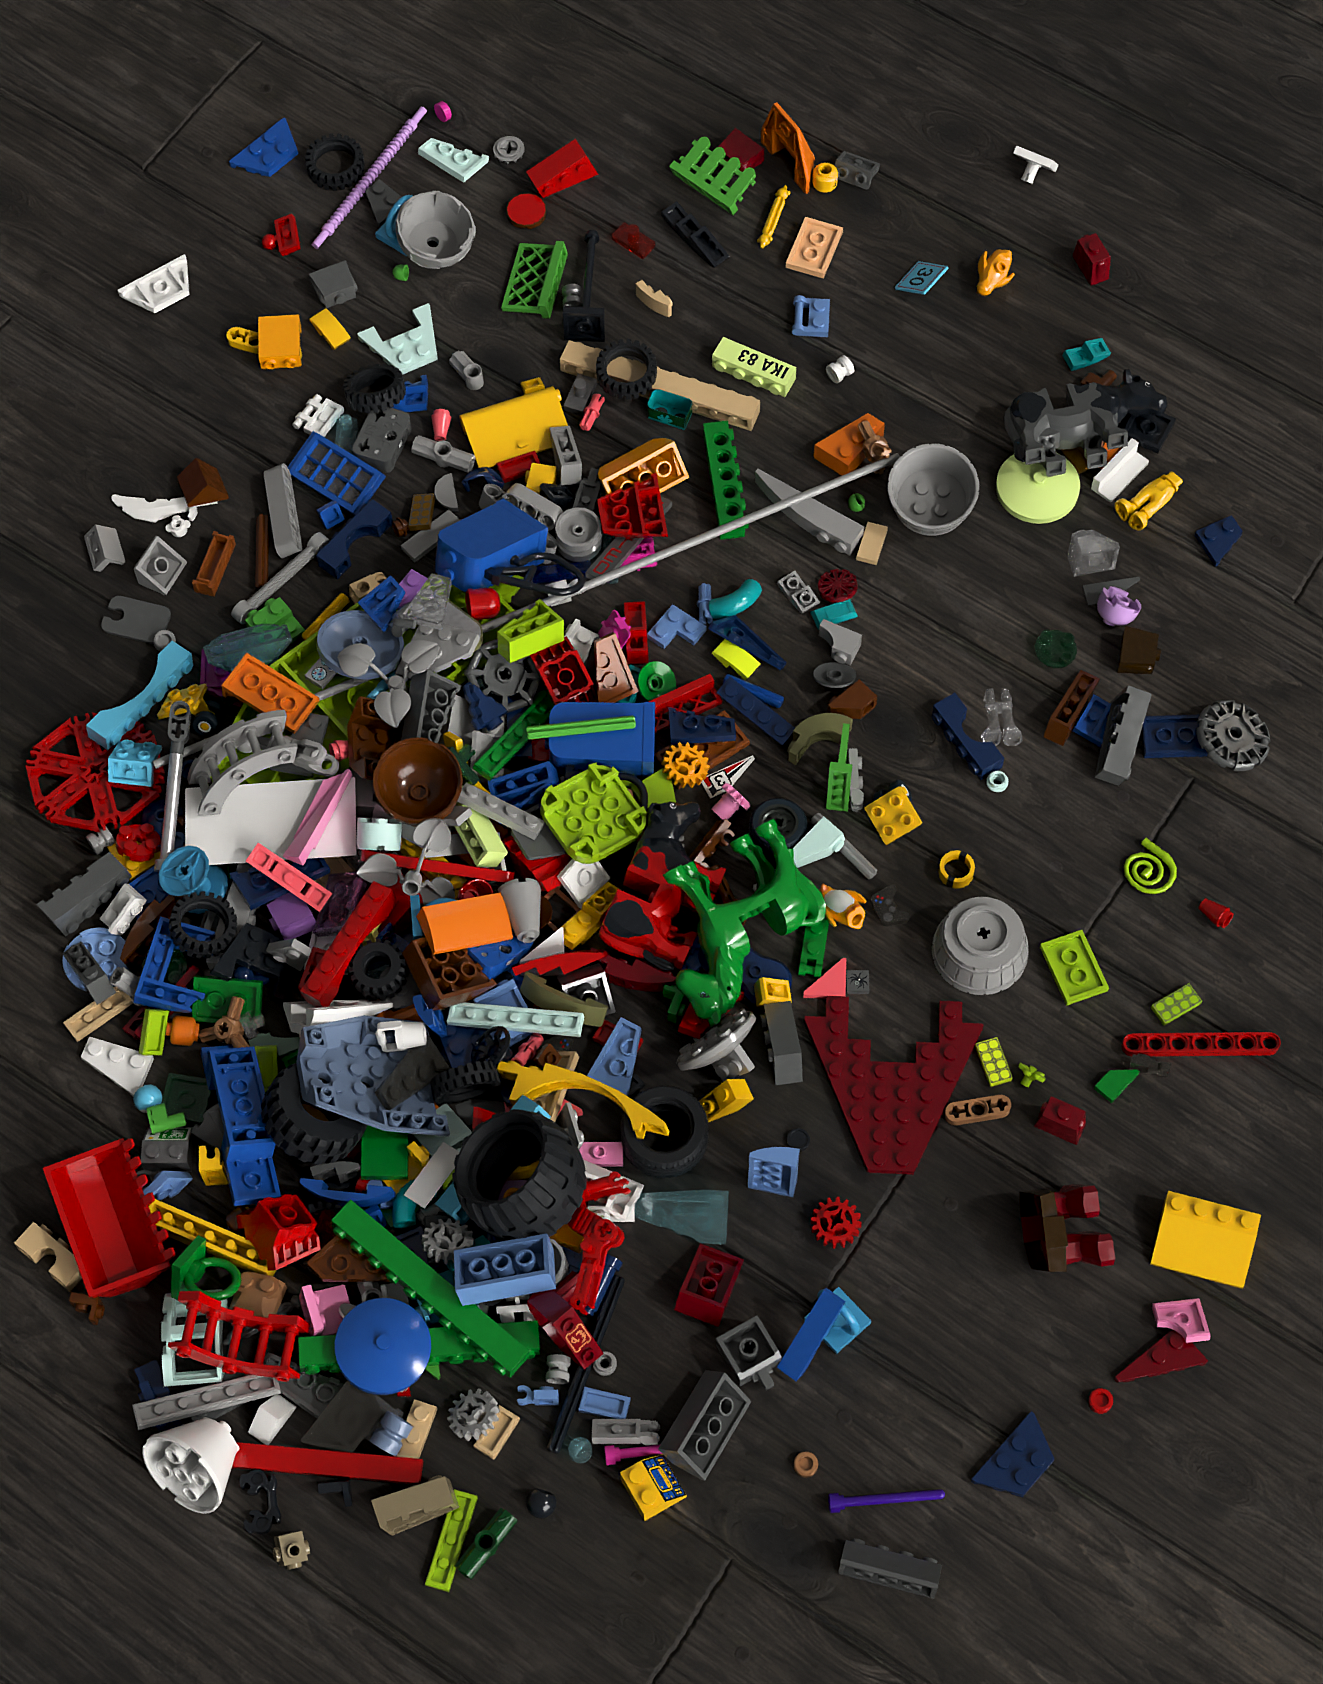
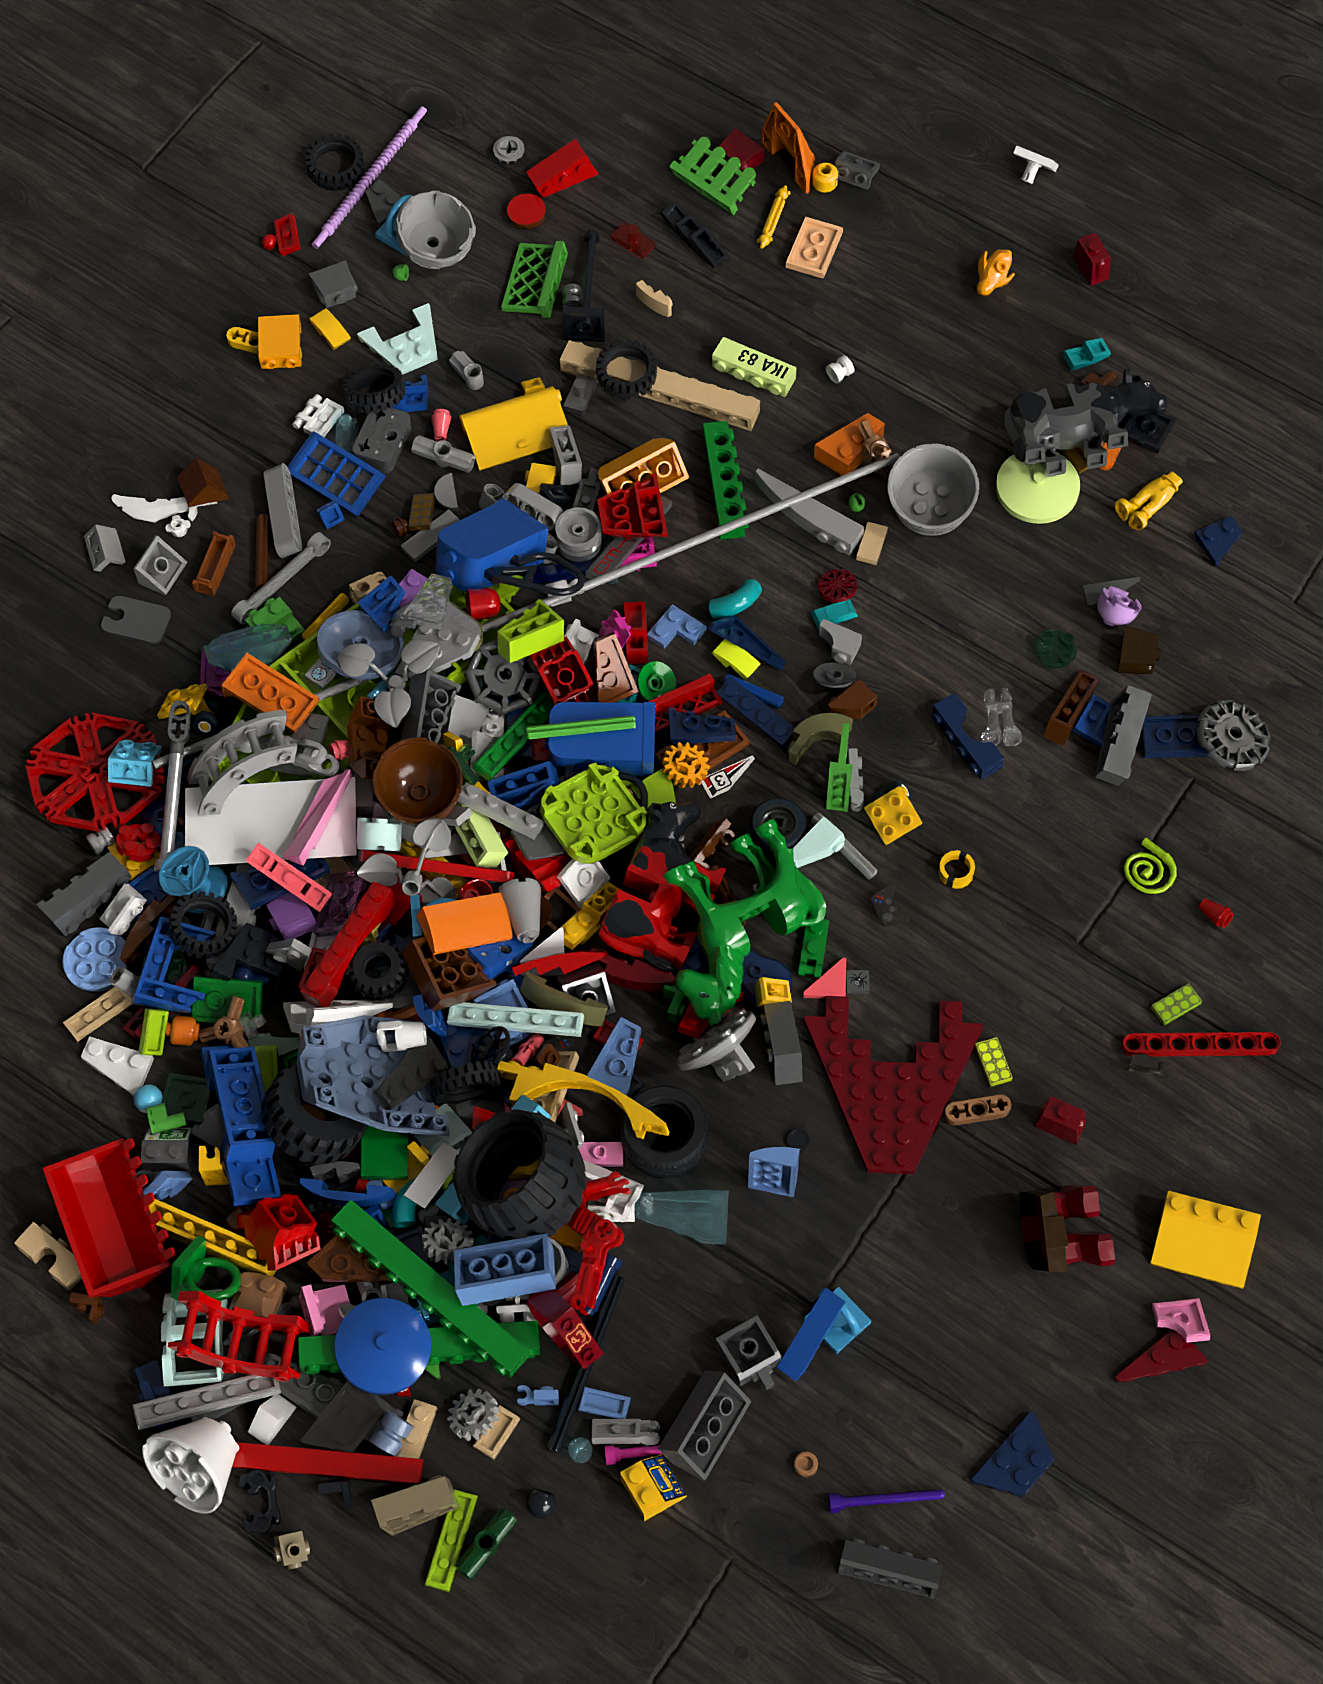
dark grey slope [62,941,116,1005] -> none
medium azure arch [86,641,193,750] -> none
white wing [117,254,190,313] -> none
light grey tile [154,630,176,652] -> none
blue wing [229,118,298,177] -> none
dark blue arch [316,499,393,580] -> none
light aqua wing [418,138,489,183] -> none
dark pink tile [434,101,452,122] -> none
dark blue piece [462,467,504,492] -> none
dark blue rock [463,682,508,732] -> none
red tile [496,451,541,483] -> none
light grey wheel [545,1354,571,1384] -> none
coral axle [579,393,605,431] -> none
light grey plate [593,1351,617,1376] -> none
teal piece [648,389,692,430] -> none
dark red slope [674,1243,744,1327] -> none
medium blue axle [697,583,712,624] -> none
yellow slope [699,1079,754,1122] -> none
bright pink gear [711,783,750,820] -> none
light grey slope [777,571,820,614] -> none
medium blue plate [792,295,830,337] -> none
red gear [811,1197,862,1249] -> none
animal [819,884,867,929] -> none
medium azure piece [895,261,949,295] -> none
light grey piece [932,897,1028,995] -> none
light aqua plate [986,771,1009,792] -> none
lime plant [1019,1062,1046,1087] -> none
lime plate [1040,930,1109,1006] -> none
clear slope [1067,529,1120,577] -> none
red tile [1088,1388,1113,1414] -> none
white panel [1091,438,1149,502] -> none
green tile [1094,1069,1140,1103] -> none

